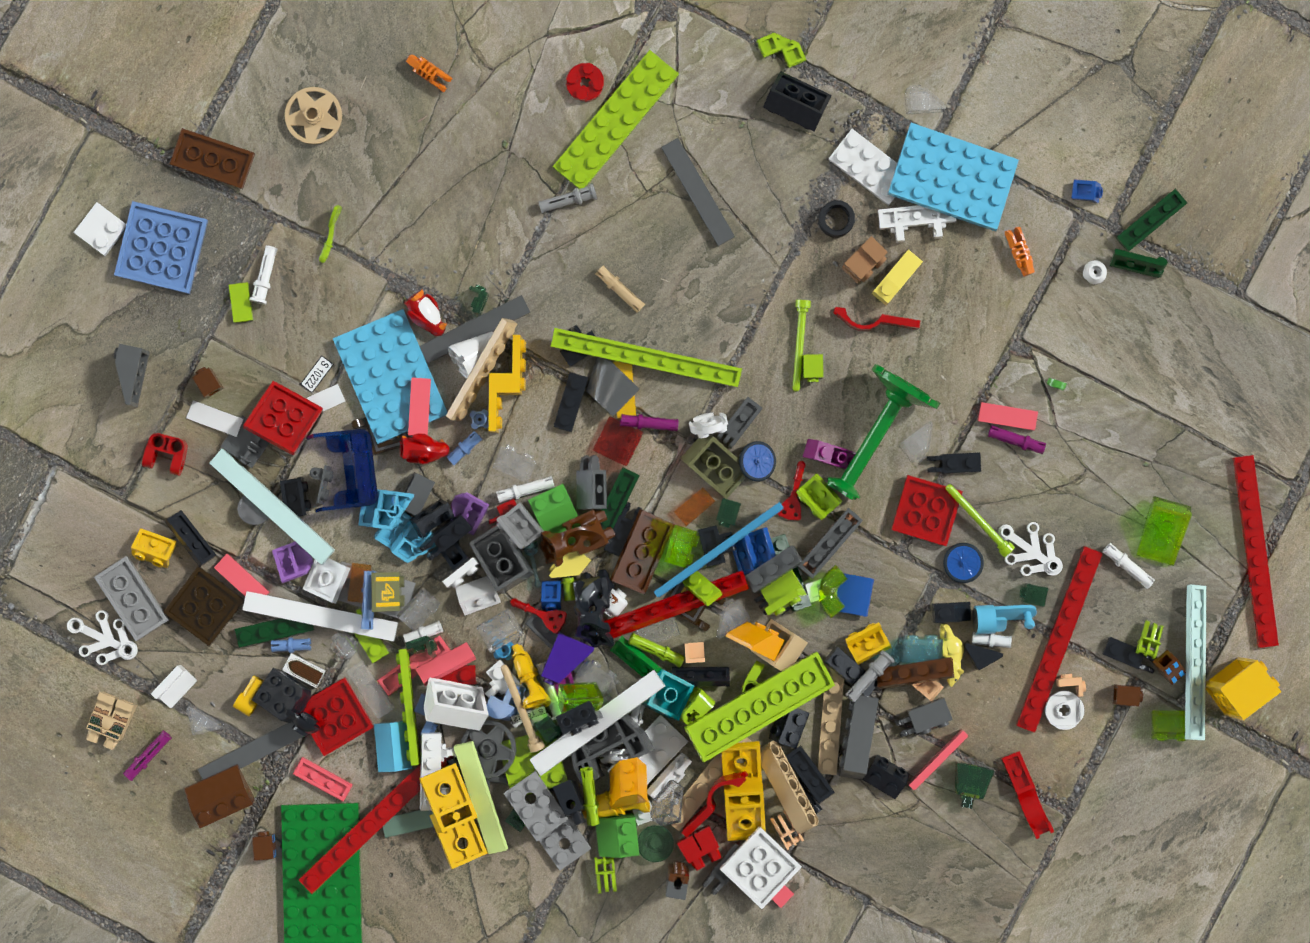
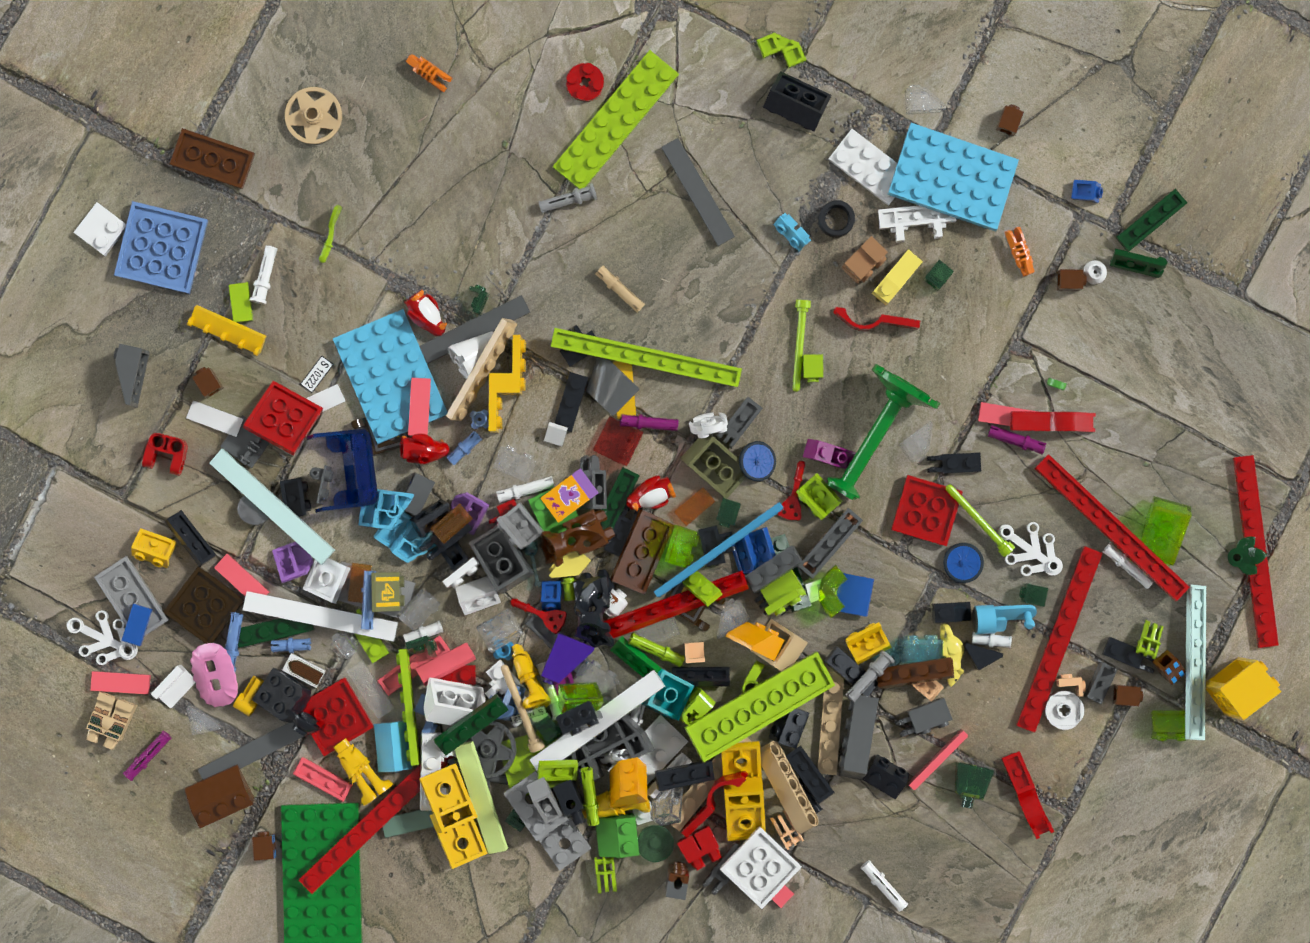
none -> coral tile [90,671,151,694]
none -> blue tile [121,603,153,646]
none -> yellow hinge [187,305,267,356]
none -> bright pink piece [190,643,238,707]
none -> medium blue pin [225,612,243,672]
none -> yellow piece [333,738,393,806]
none -> clear orange tile [431,503,473,544]
none -> dark green plate [433,694,508,756]
none -> light grey slope [526,777,563,824]
none -> lime plate [537,760,578,781]
none -> sticker [540,468,598,523]
none -> white tile [544,422,568,446]
none -> animal [626,475,676,511]
none -> black plate [655,760,715,791]
none -> medium azure hinge [773,213,811,252]
none -> white pin [861,860,908,912]
none -> clear green panel [923,260,954,291]
none -> reddish brown brick [996,104,1024,136]
none -> red piece [1010,411,1096,432]
none -> red plate [1034,454,1190,602]
none -> reddish brown brick [1057,269,1087,291]
none -> dark grey hinge [1084,662,1118,705]
none -> dark green plate [1227,536,1267,575]

